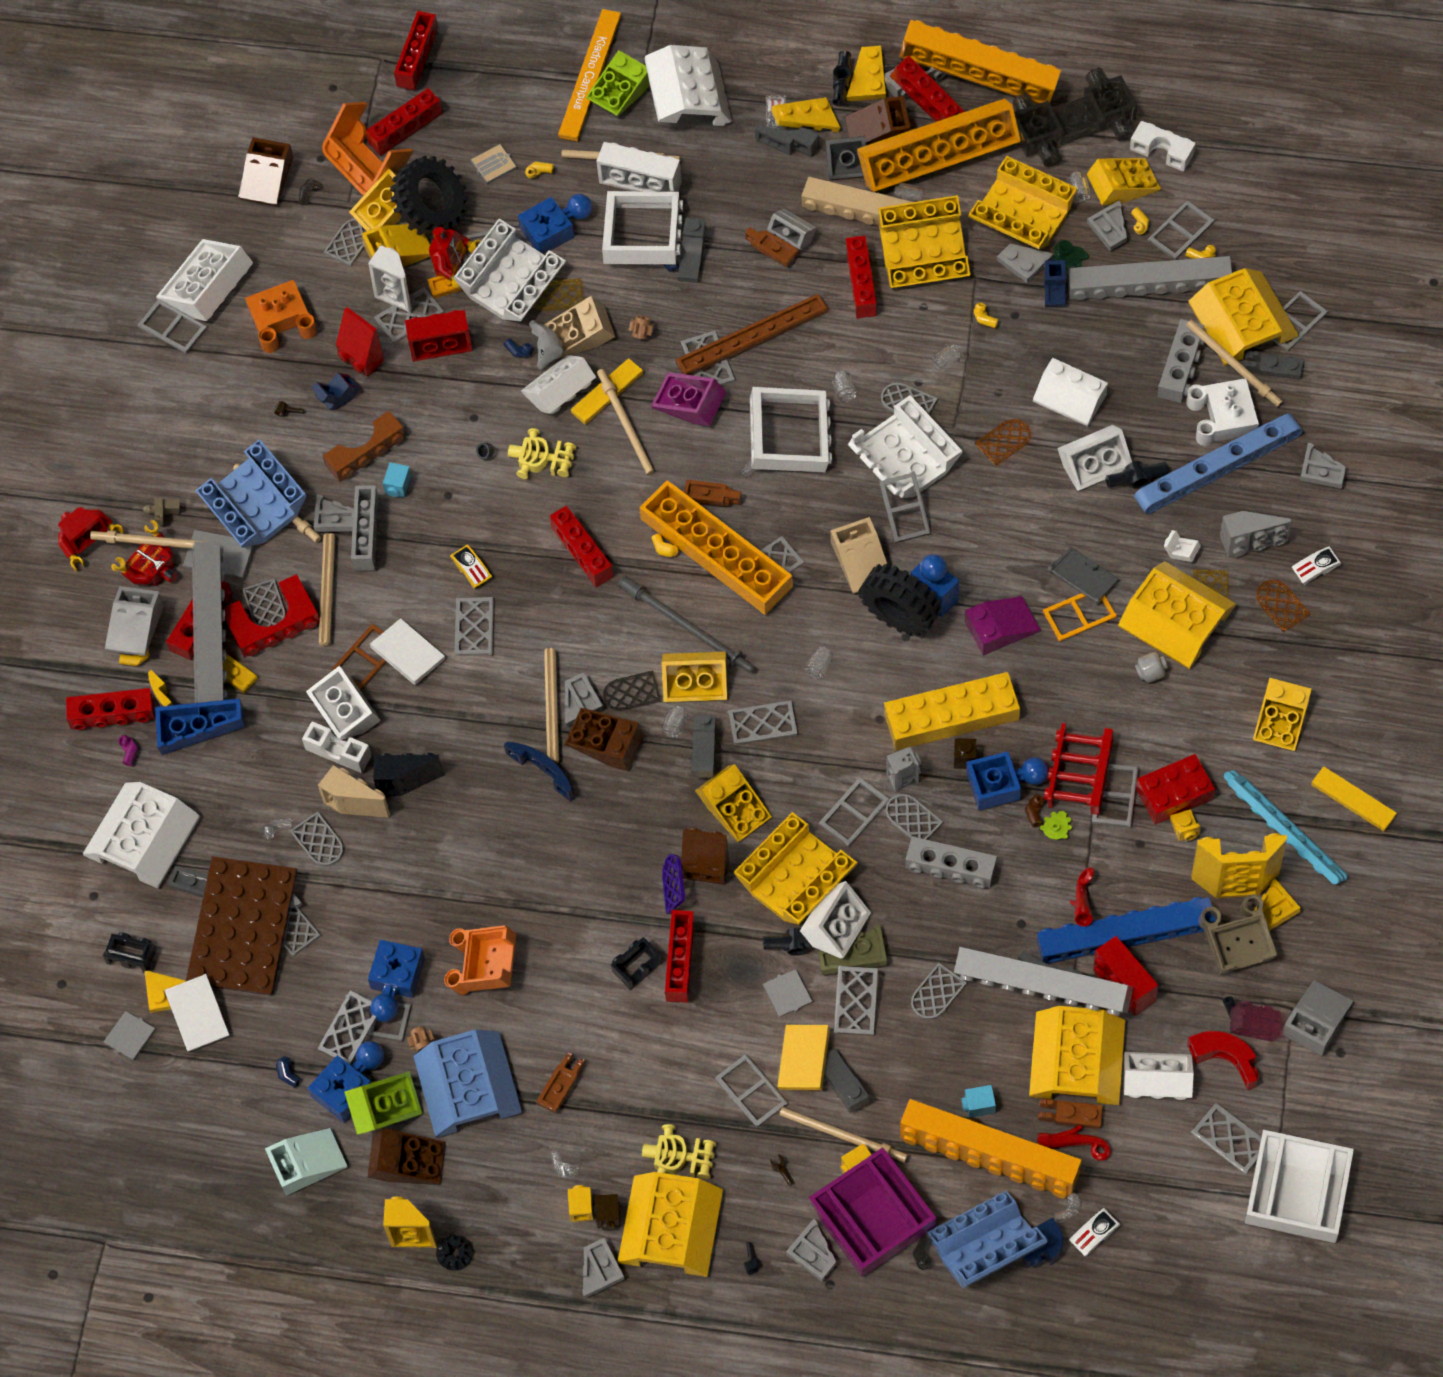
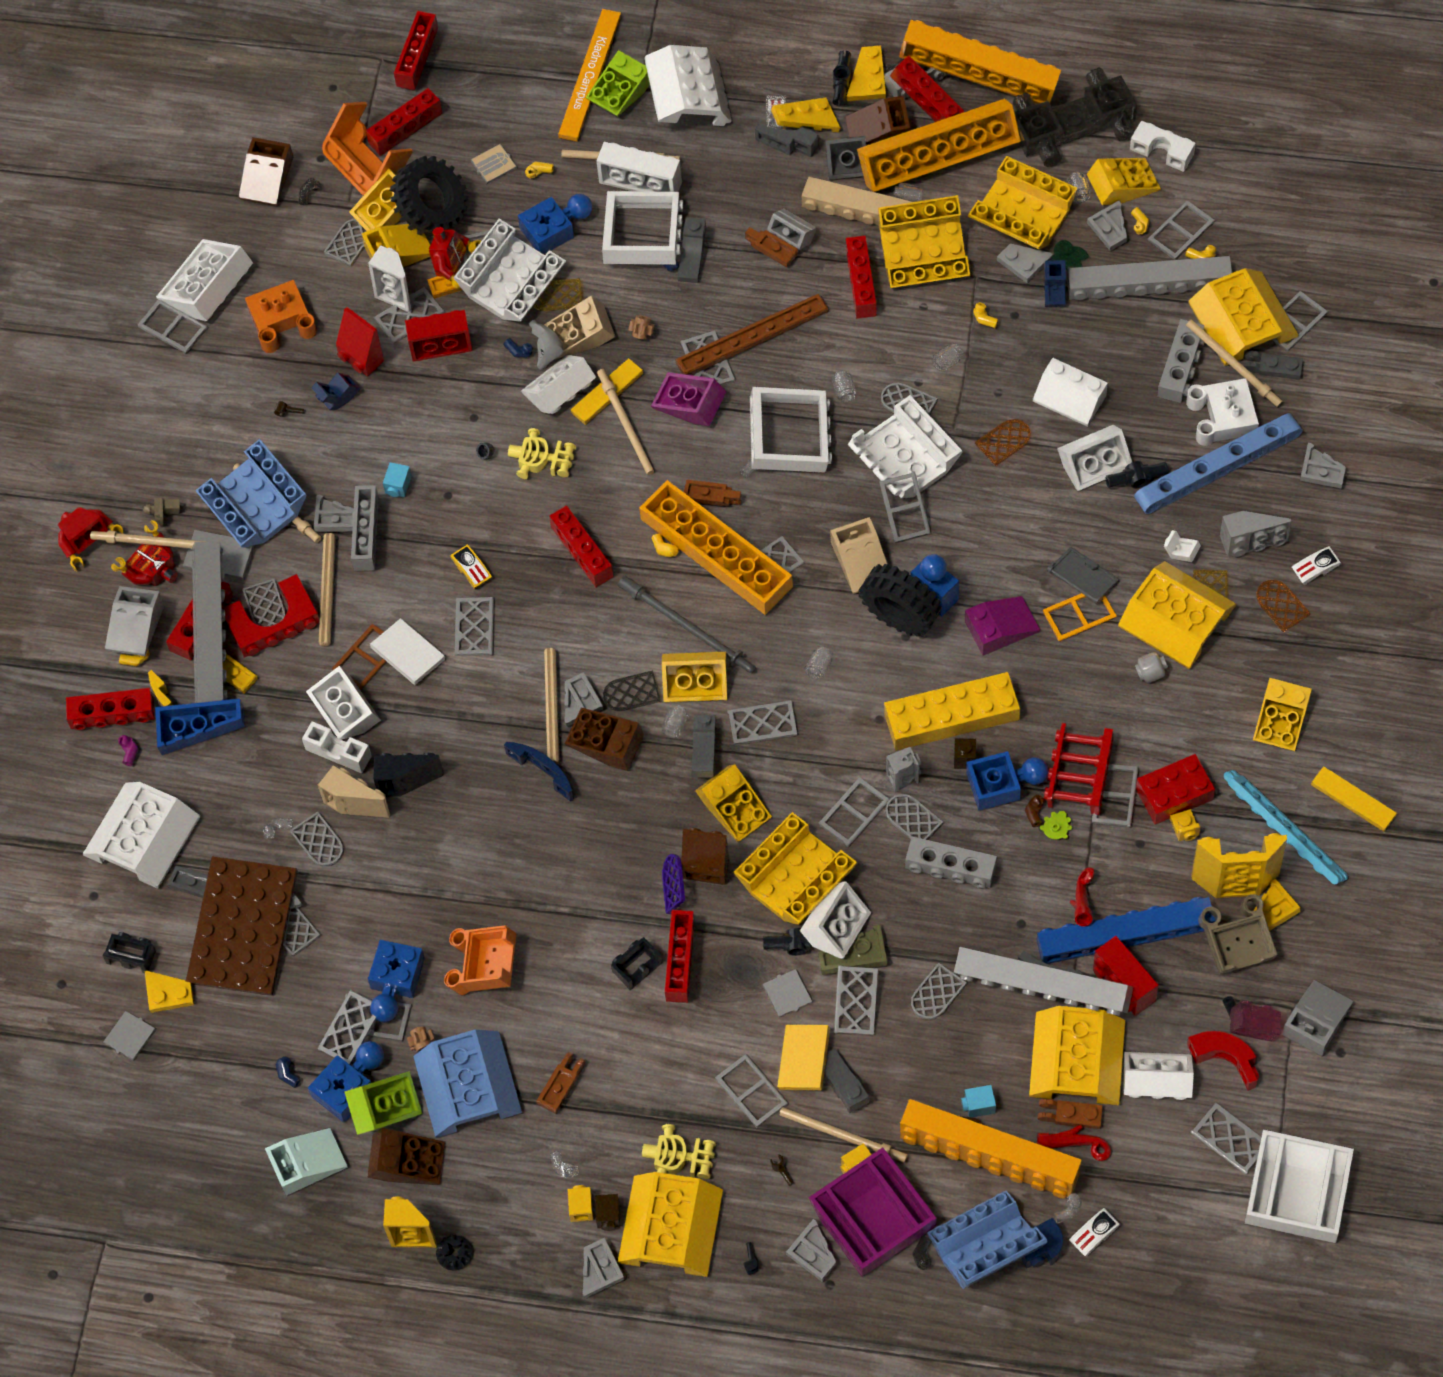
white tile [164,974,230,1052] -> none
dark orange arch [322,411,406,482] -> none

